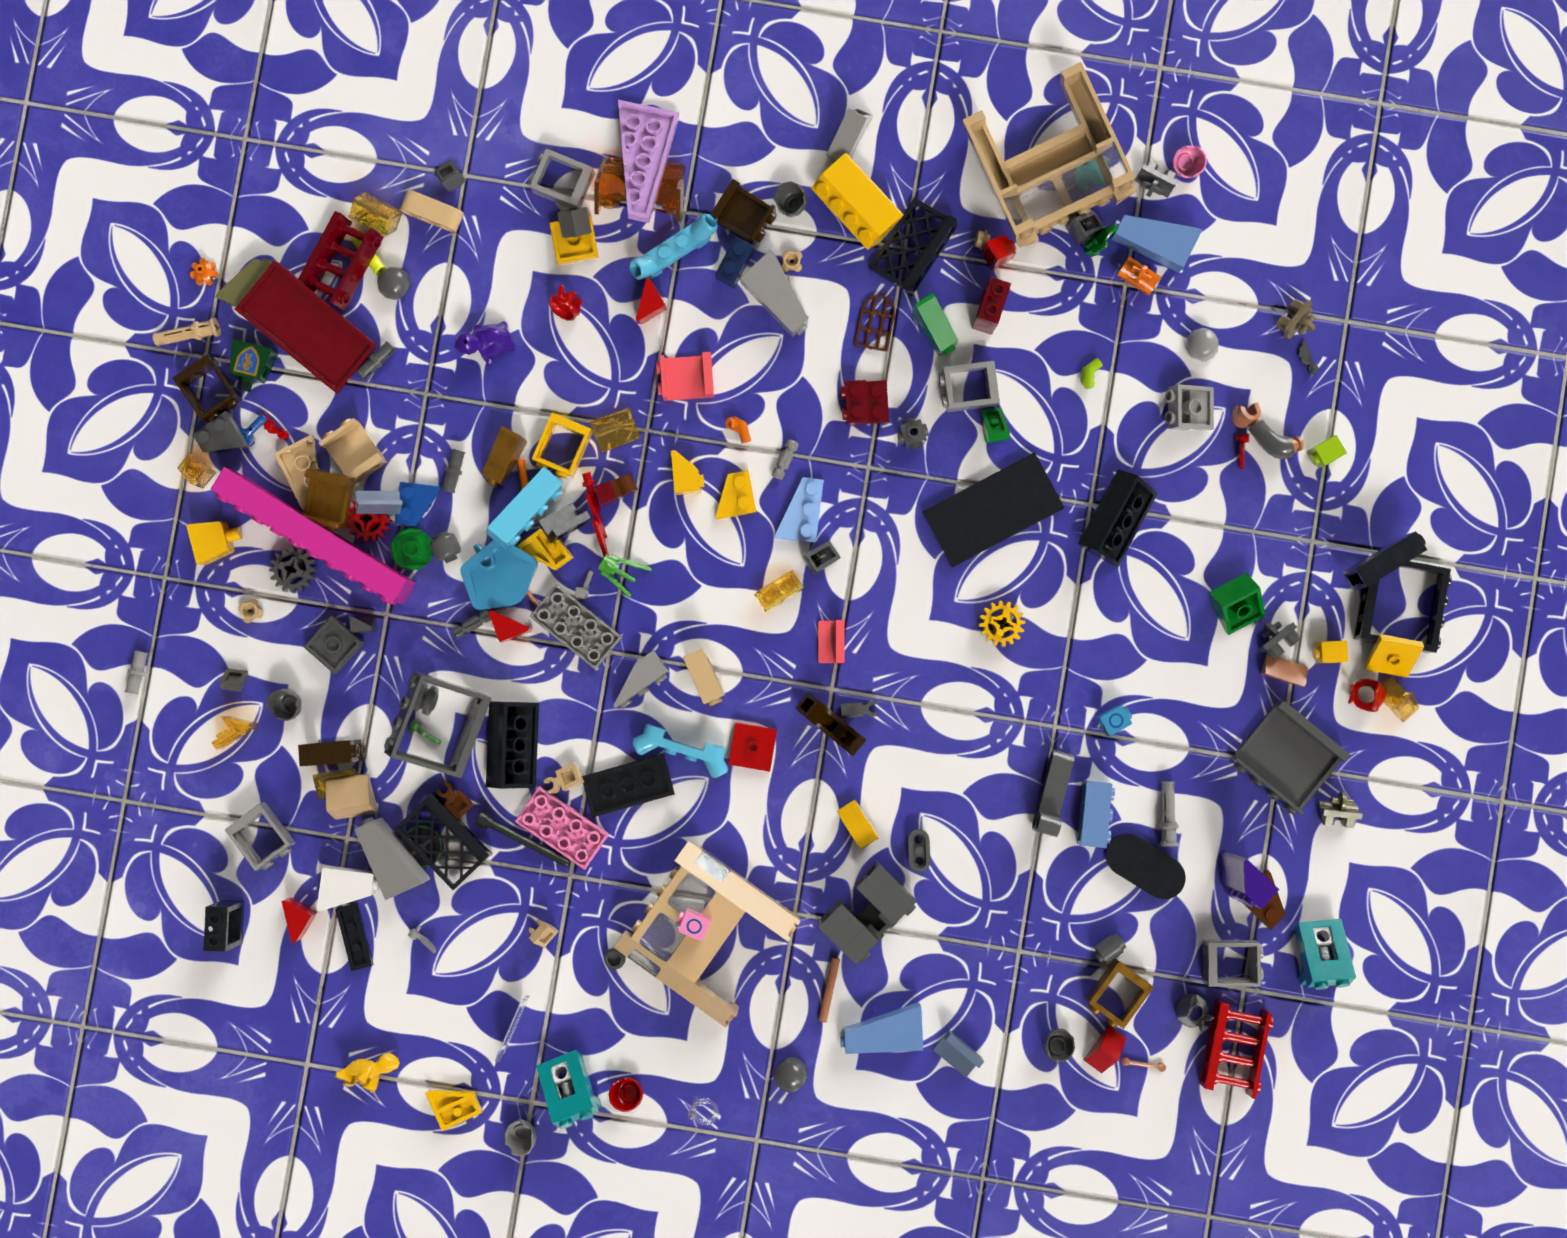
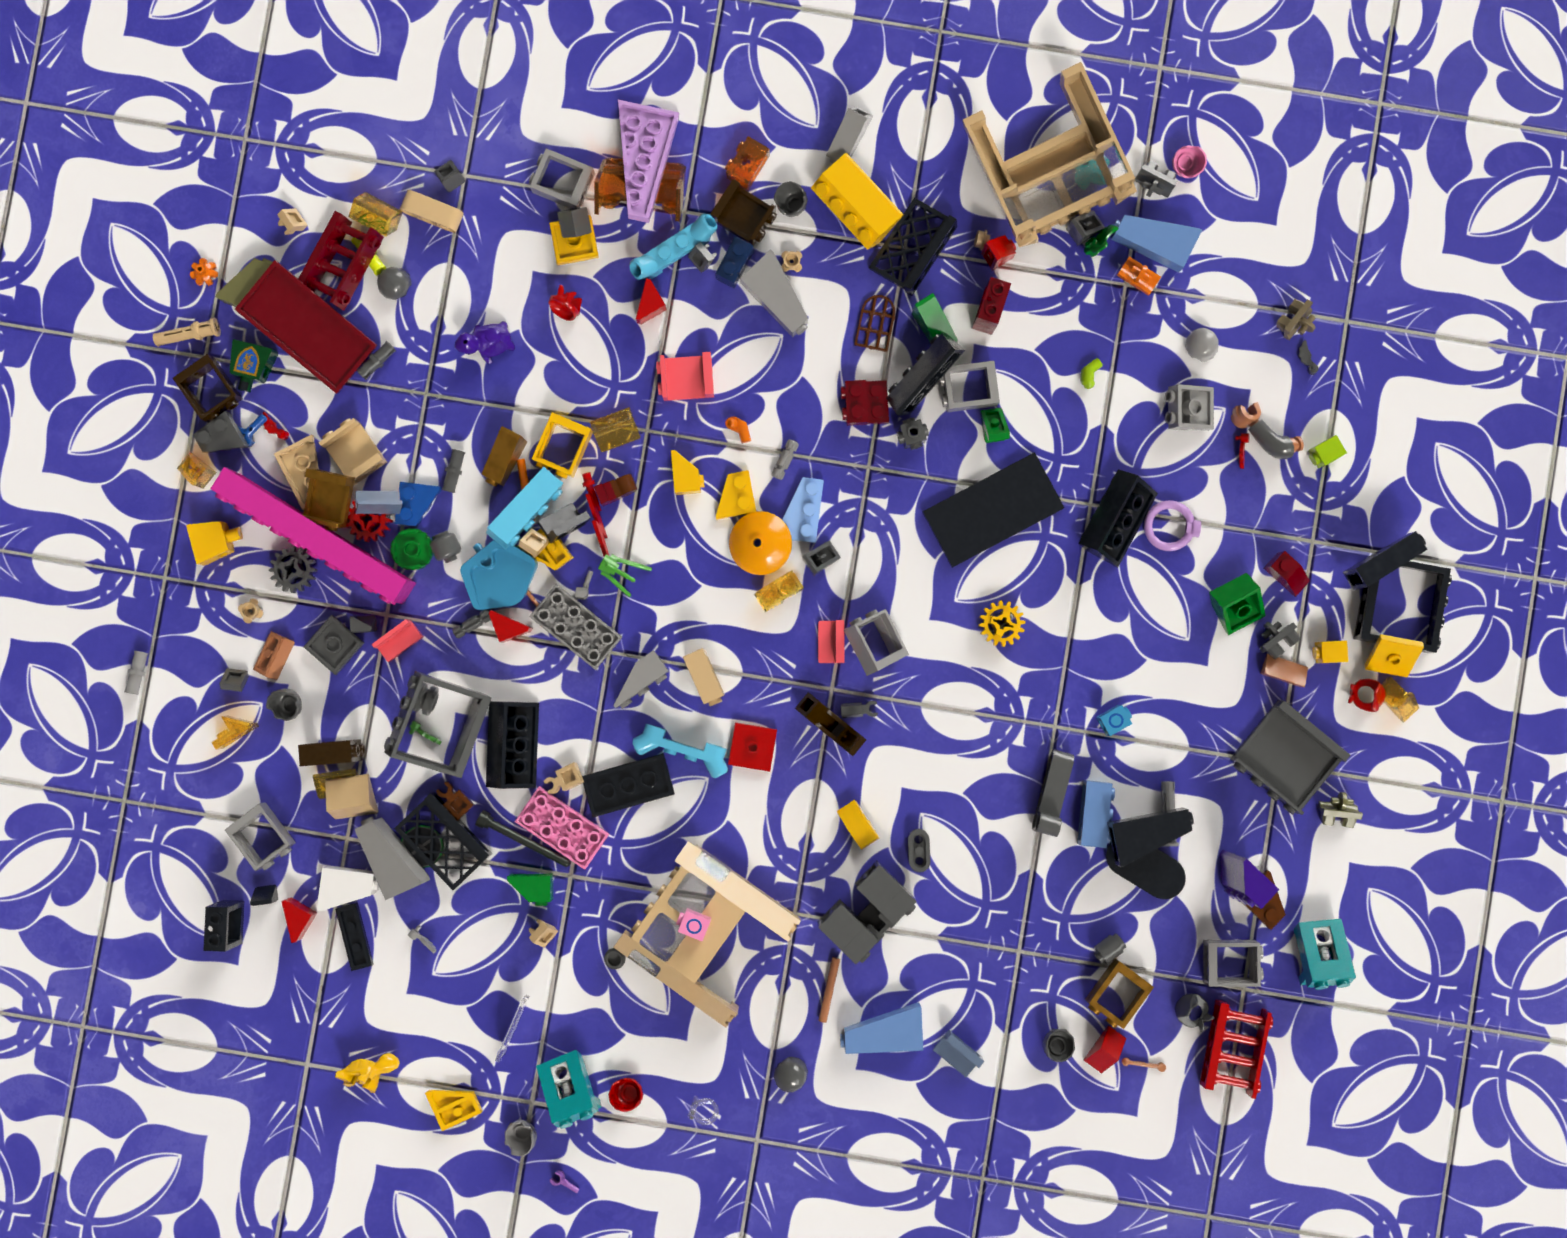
none -> black slope [250,884,278,906]
none -> nougat slope [253,631,295,680]
none -> tan tile [277,208,308,235]
none -> coral panel [371,619,423,662]
none -> green slope [507,874,553,906]
none -> tan tile [518,528,549,558]
none -> medium lavender hand [550,1171,579,1194]
none -> dark grey tile [688,242,717,273]
none -> clear orange brick [725,136,770,191]
none -> light orange dish [729,511,792,575]
none -> light grey window [844,609,909,676]
none -> black slope [886,333,965,416]
none -> black slope [1107,807,1194,867]
none -> lavender piece [1144,500,1201,551]
none -> dark red slope [1263,551,1310,597]

